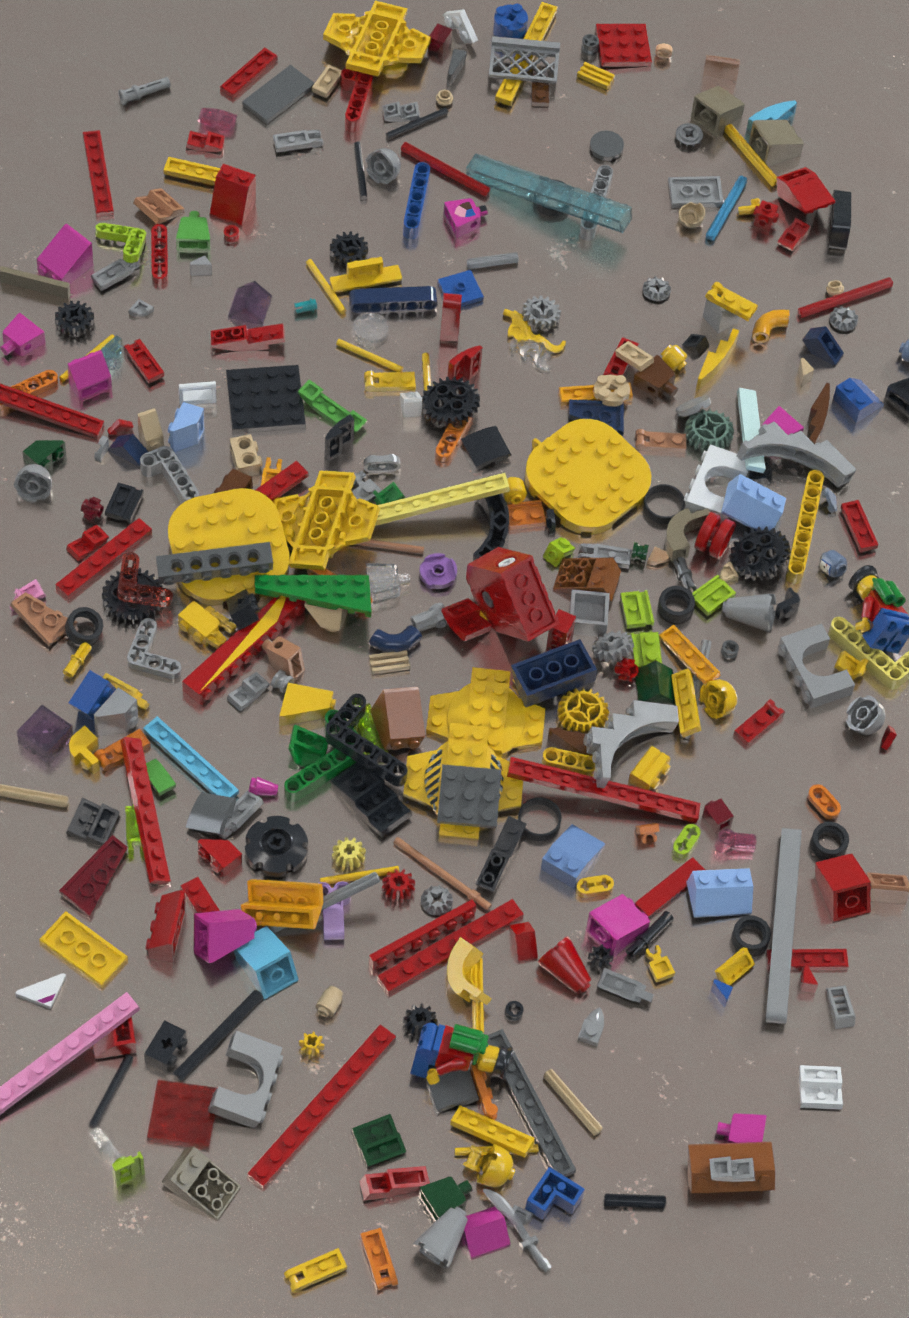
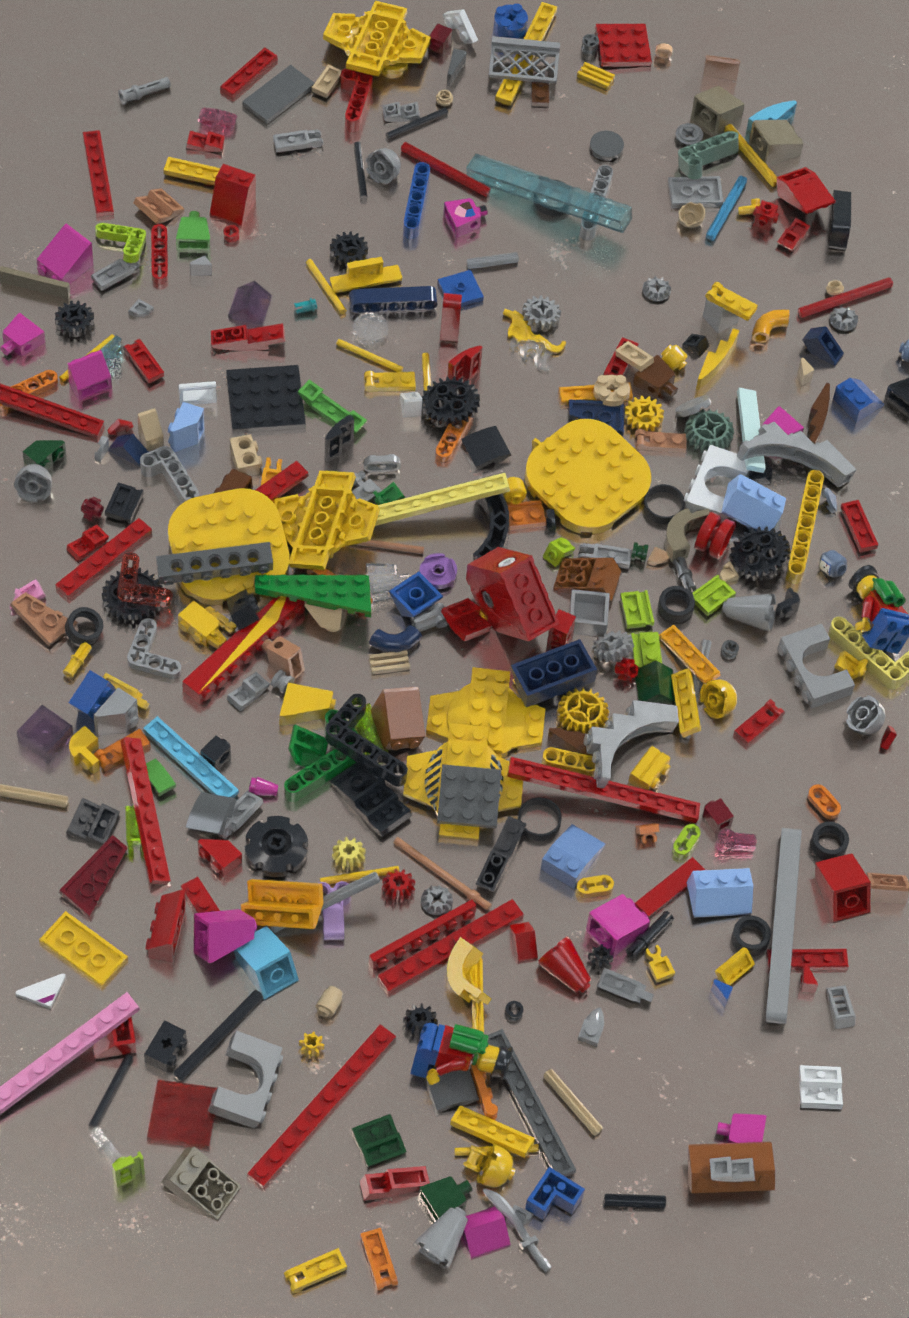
none -> black brick [200,735,231,770]
none -> blue slope [389,572,443,618]
none -> yellow gear [624,396,664,431]
none -> sand green beam [678,131,739,179]

